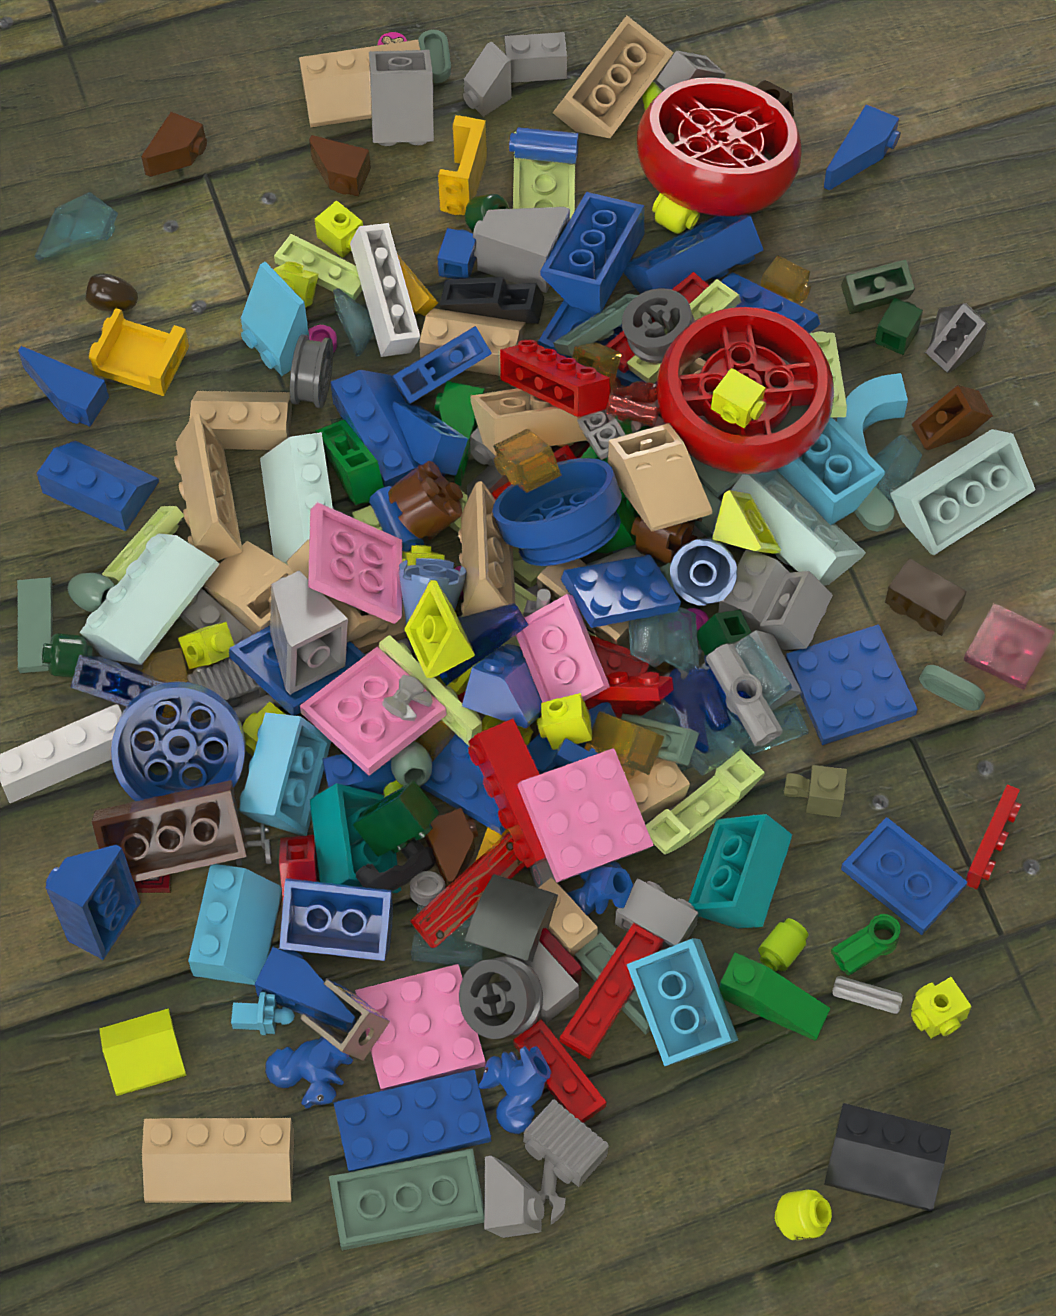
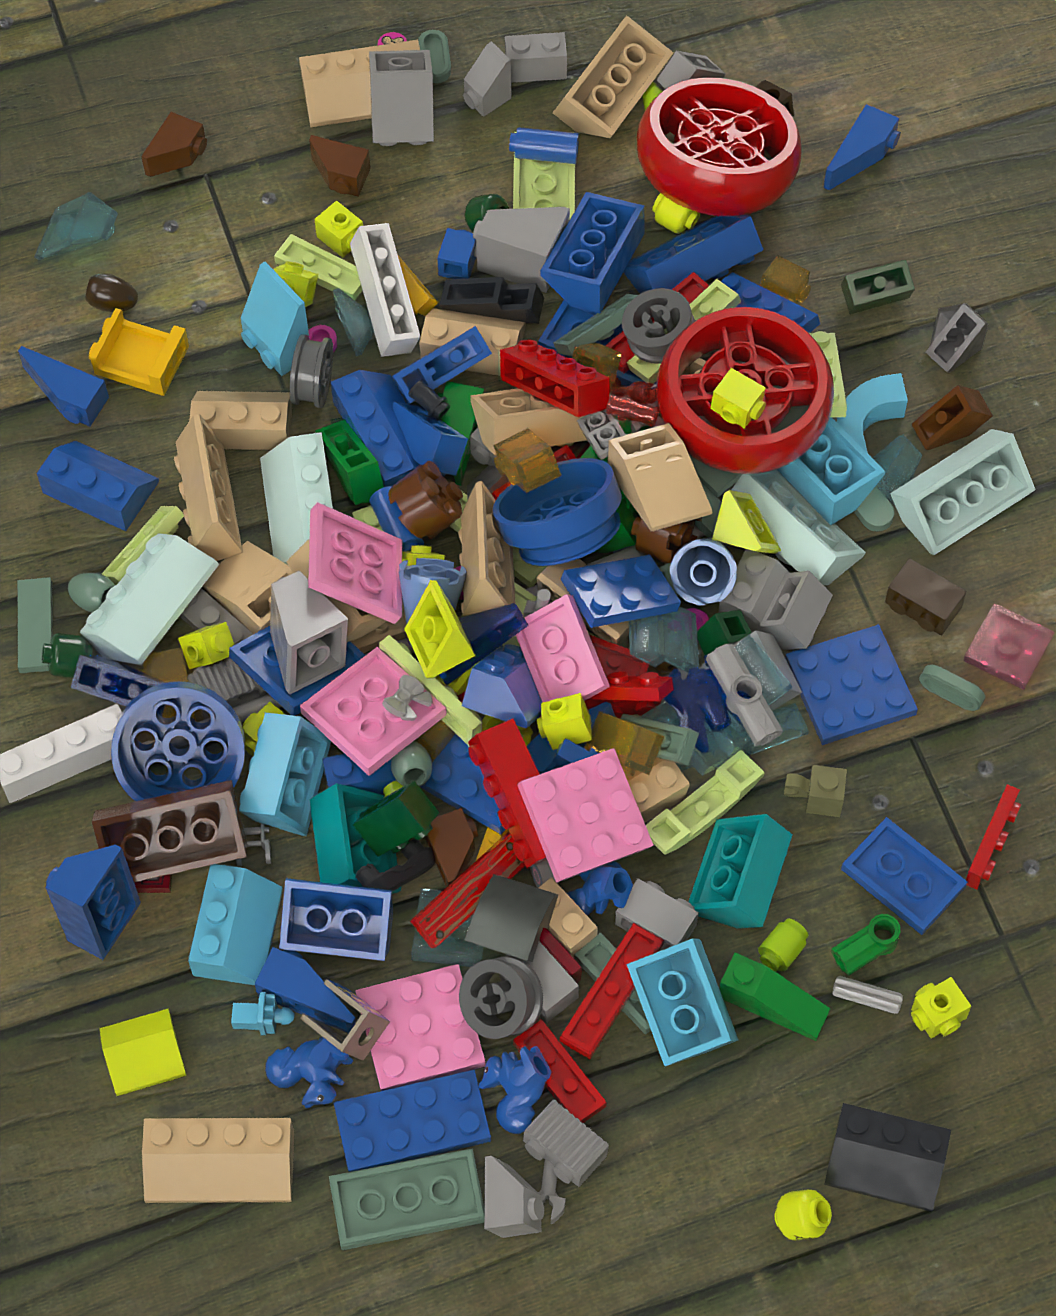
red slope [279,835,318,898] -> none
light grey tile [410,871,445,906] -> none
yellow panel [438,115,487,215] -> none
dark green brick [875,297,923,355] -> none
none -> black pin [408,380,450,420]

